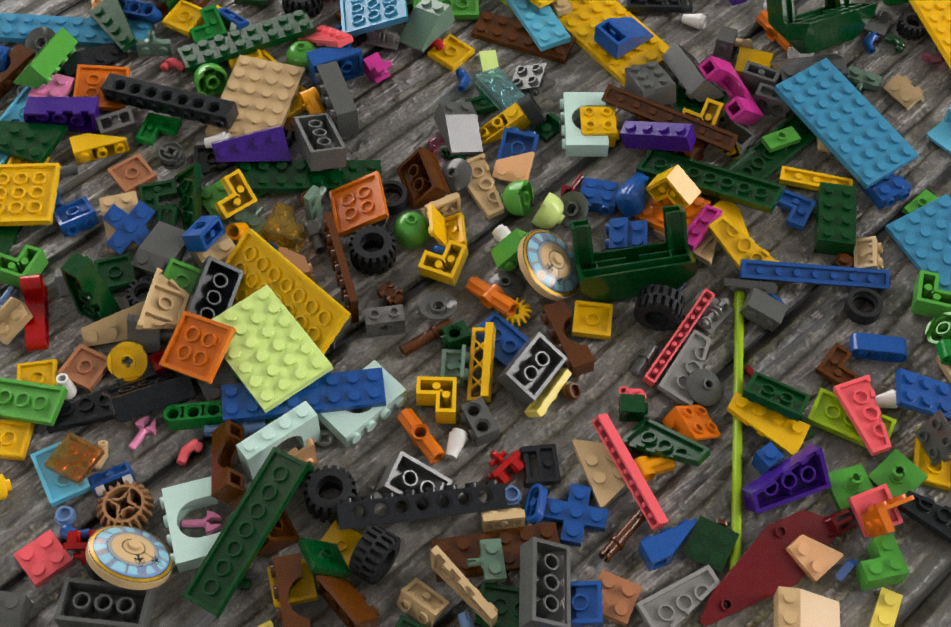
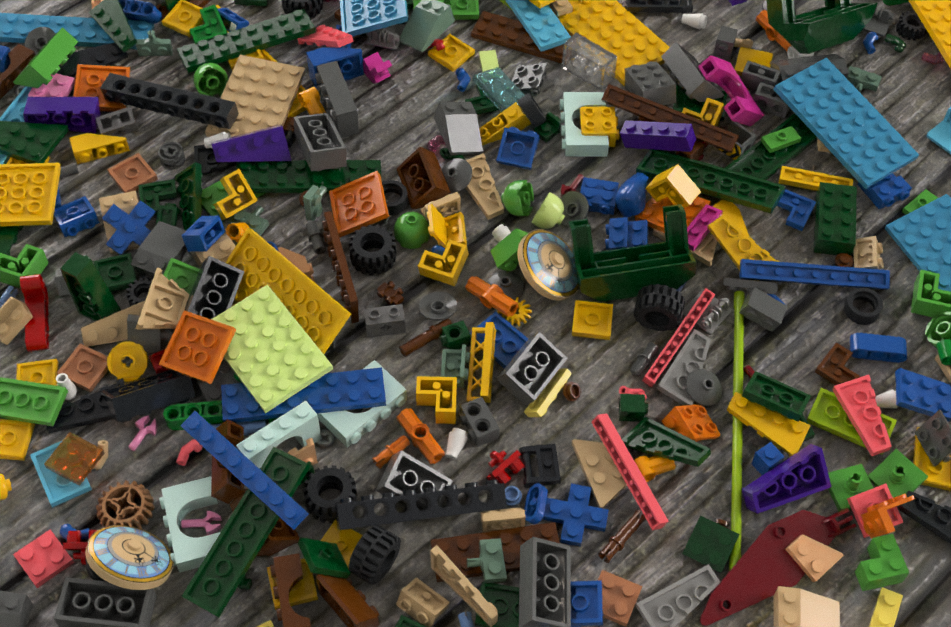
medium blue plate [54,506,76,526] -> none
blue slope [89,462,136,498] -> none
green plate [135,113,182,146] -> none
coral arm [160,57,185,72] -> none
clear yellow brick [262,202,306,252] -> none
bright green cylinder [286,41,317,72] -> none
light nougat wing [492,152,535,183] -> none
reddish brown arch [540,300,595,378] -> none
blue slope [594,17,654,60] -> none
blue slope [638,518,698,572] -> none
blue tile [836,558,859,582] -> none
tan bracket [883,73,924,111] -> none
none -> blue plate [181,411,309,530]
none -> orange axle [372,435,410,469]
none -> clear brick [562,33,617,91]

